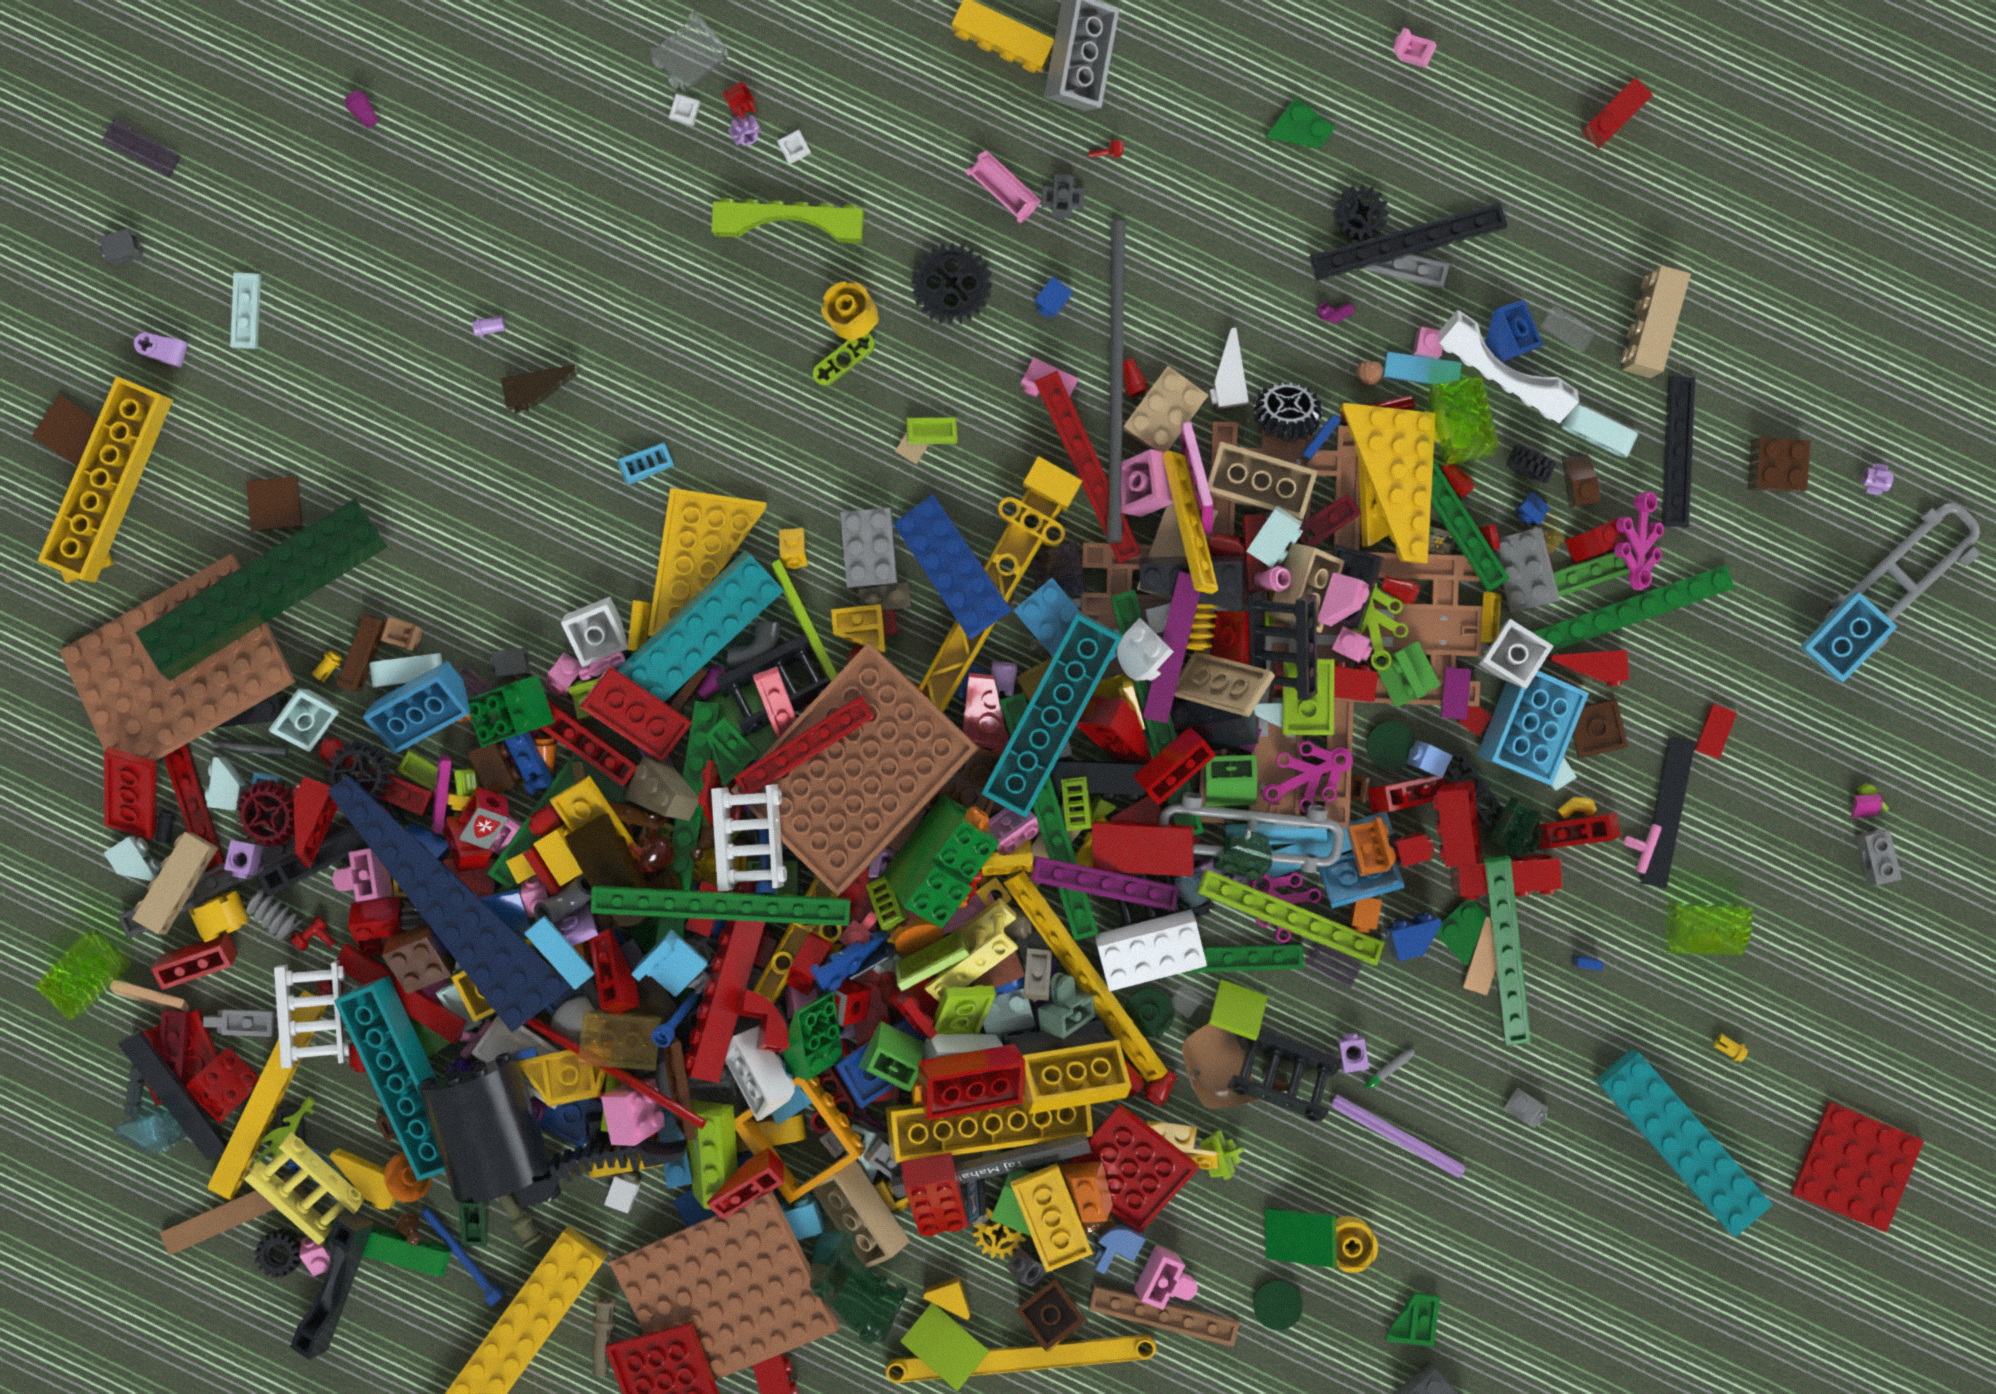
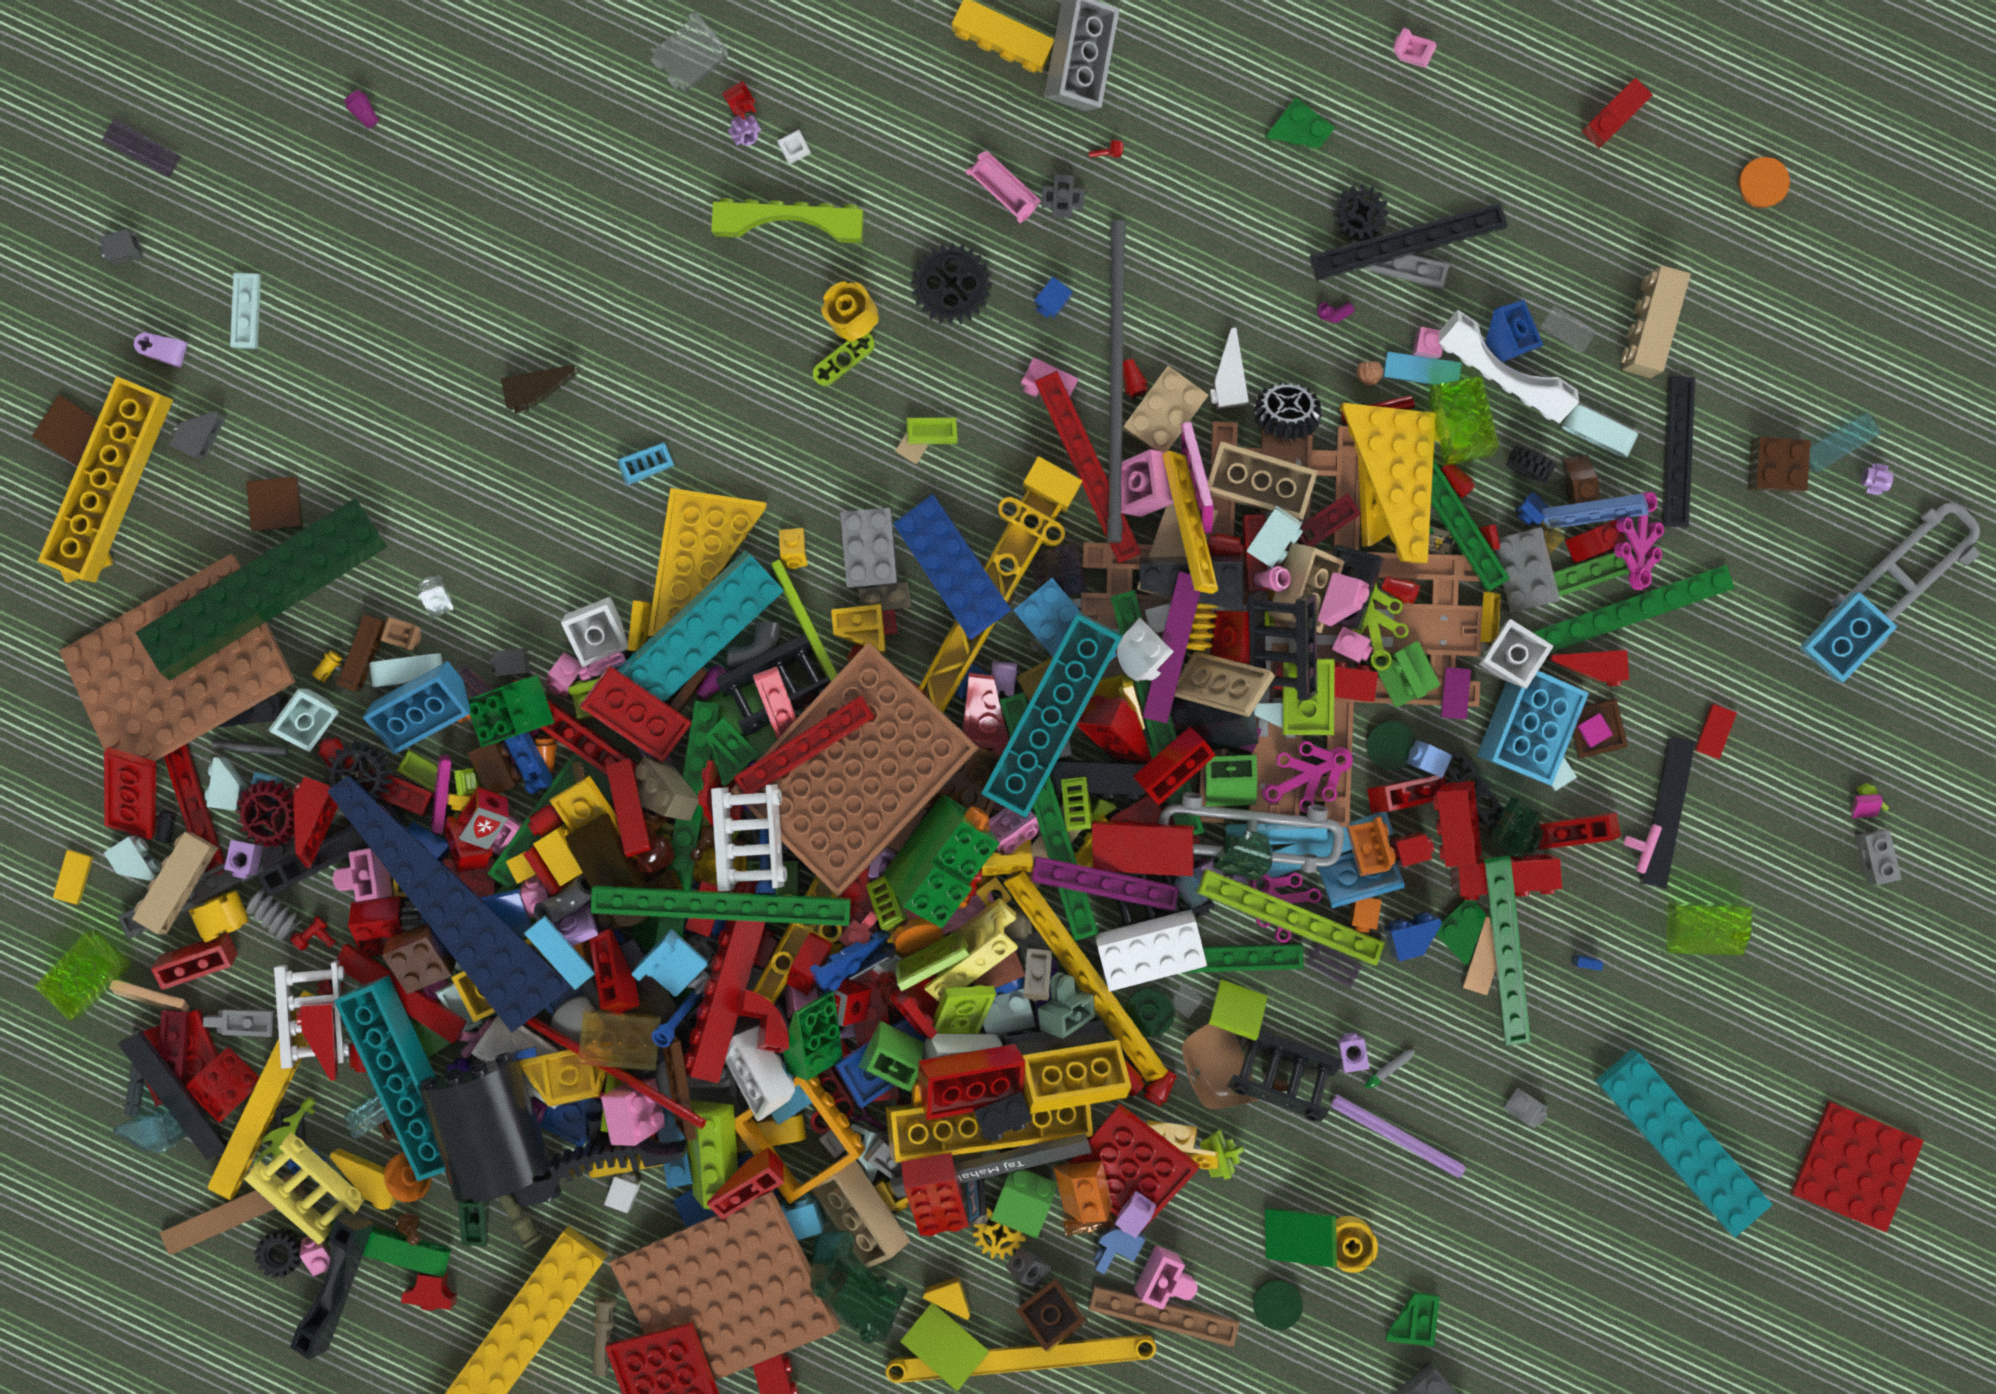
blue piece [421,1207,506,1307] -> none
lavender pin [472,315,506,338] -> none
white tile [669,94,701,126] -> none
yellow tile [1010,1163,1093,1273] -> none
blue tile [1301,415,1341,462] -> none
reddish brown slope [1350,775,1370,803] -> none
red tile [1457,706,1493,736] -> none
yellow arm [1557,797,1597,820] -> none
yellow pin [1713,1033,1748,1062] -> none
none -> yellow tile [53,850,94,905]
none -> dark grey slope [169,412,226,461]
none -> red slope [296,1002,338,1081]
none -> clear light blue tile [345,1095,388,1139]
none -> red brick [401,1272,457,1311]
none -> clear bracket [418,575,454,619]
none -> red tile [606,758,652,857]
none -> black bracket [973,1091,1032,1142]
none -> lavender brick [1115,1191,1156,1238]
none -> medium blue tile [1542,494,1649,529]
none -> dark pink tile [1577,713,1613,747]
none -> orange tile [1738,157,1790,208]
none -> clear light blue tile [1809,412,1881,473]

